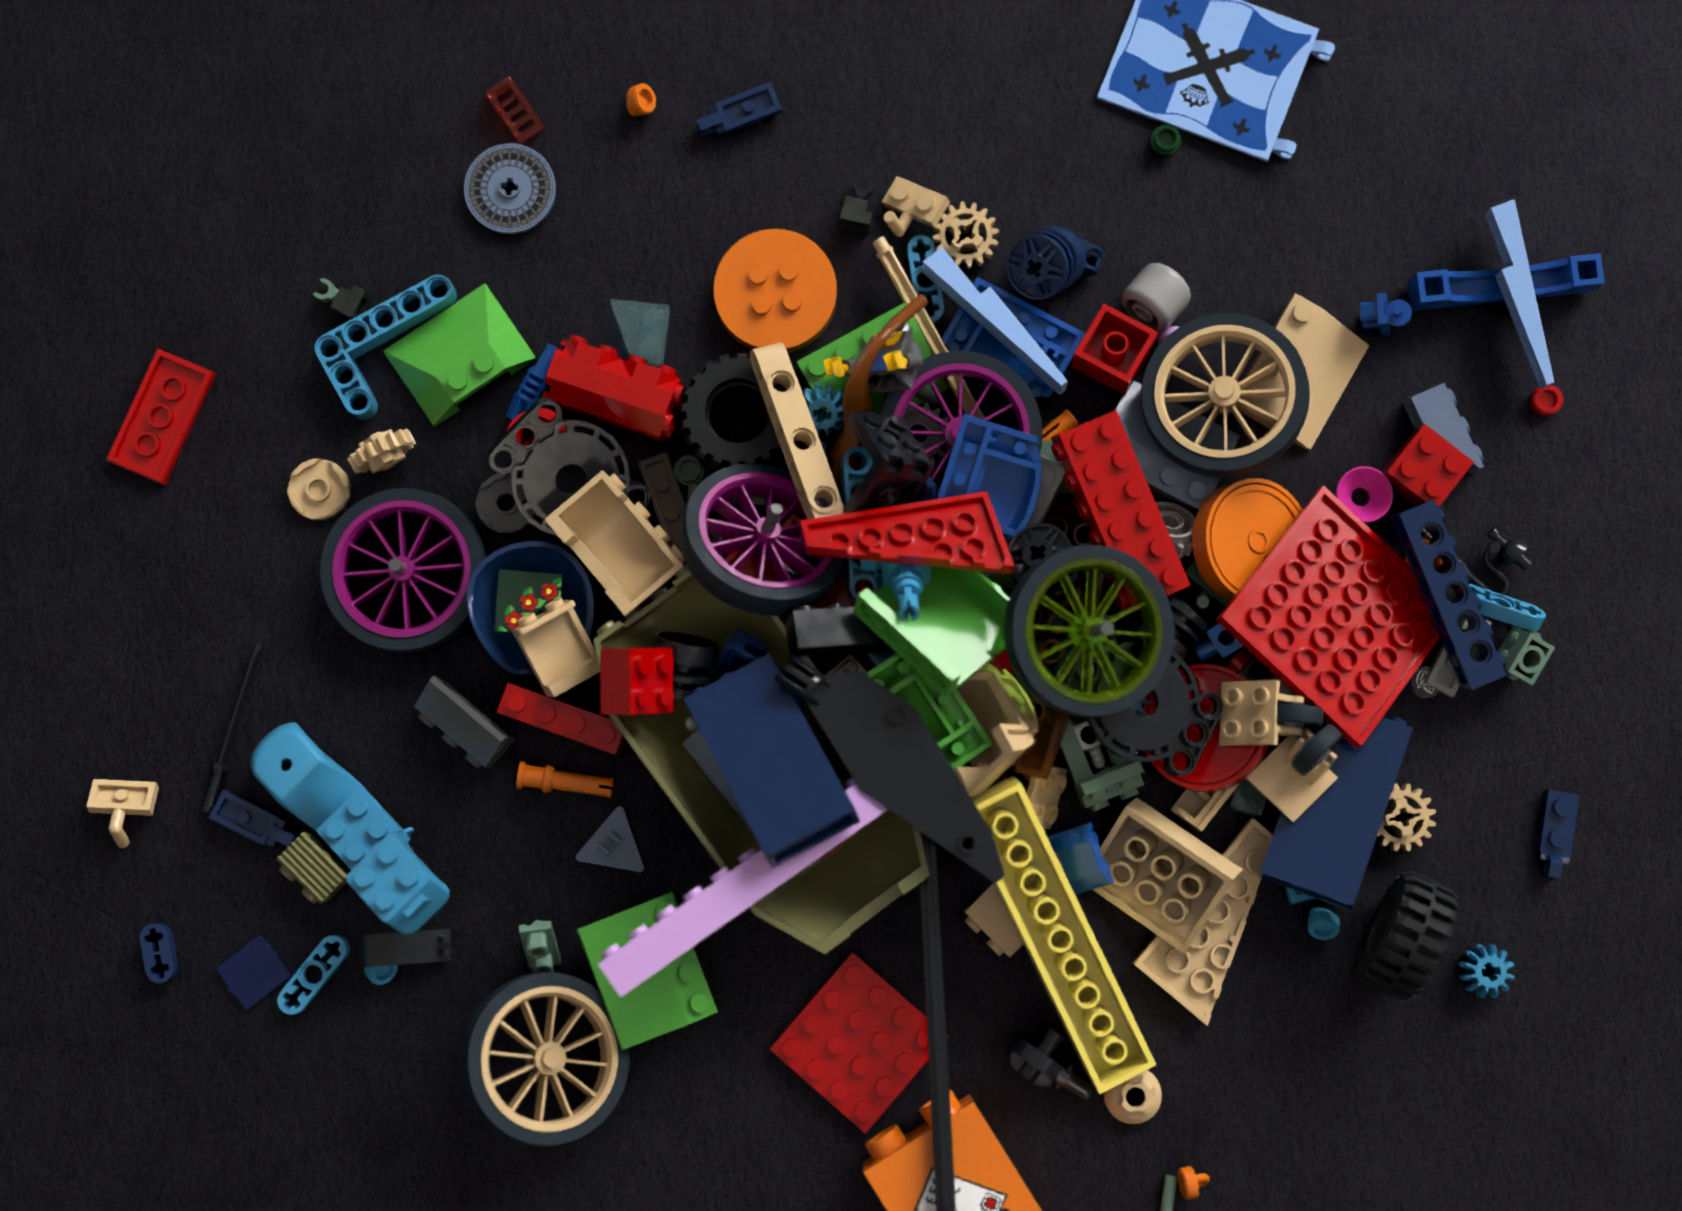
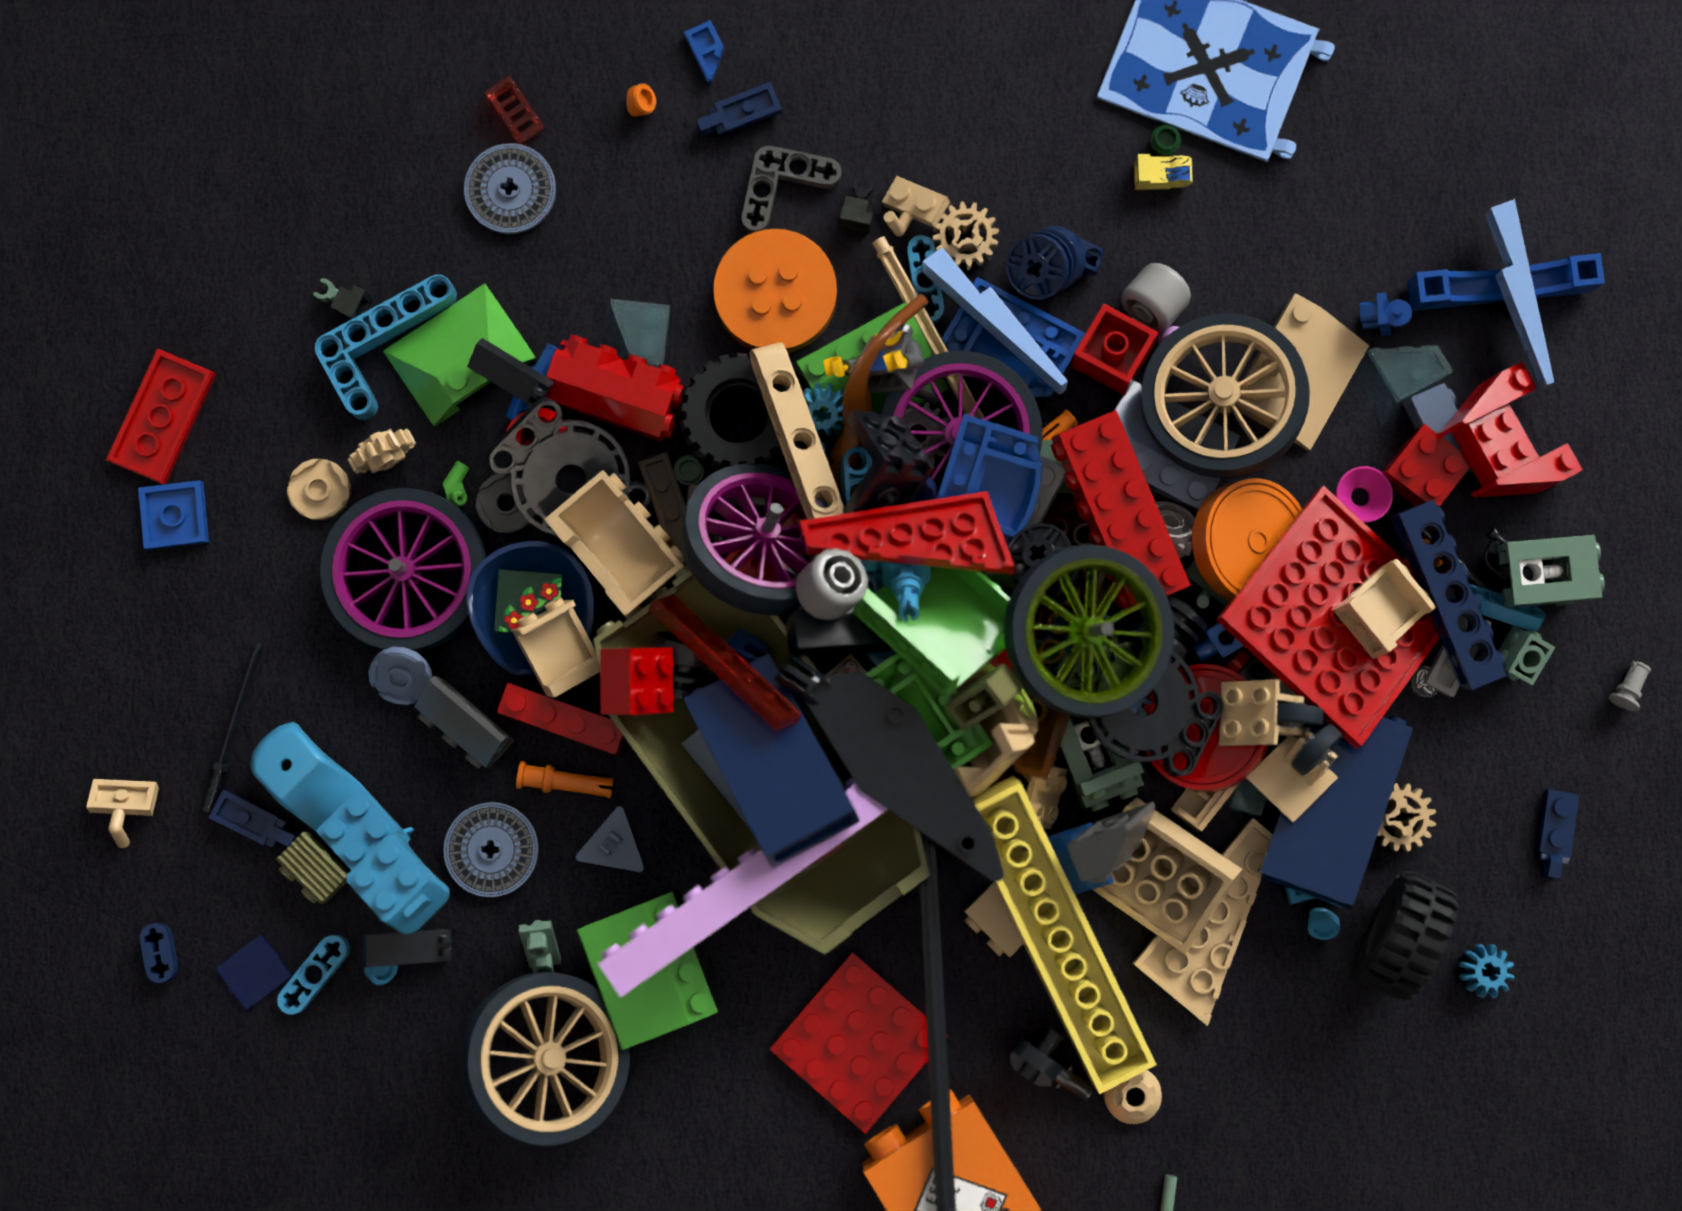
orange tile [1177,1166,1210,1200] -> none
red tile [1529,385,1563,416] -> none
none -> blue tile [138,480,209,550]
none -> sand blue tile [368,647,432,705]
none -> bright green arm [443,461,470,507]
none -> piece [444,802,539,897]
none -> black hinge [467,338,554,410]
none -> clear red tile [648,594,802,731]
none -> blue tile [683,20,724,85]
none -> dark grey beam [742,146,841,233]
none -> light grey head [796,549,868,620]
none -> olive brick [946,663,1023,730]
none -> dark grey slope [1066,802,1155,883]
none -> light yellow leg [1134,154,1193,190]
none -> tan panel [1333,559,1436,659]
none -> clear light blue wing [1368,345,1454,403]
none -> wedge [1439,362,1582,497]
none -> sand green brick [1497,535,1605,608]
none -> light grey pin [1609,661,1651,711]

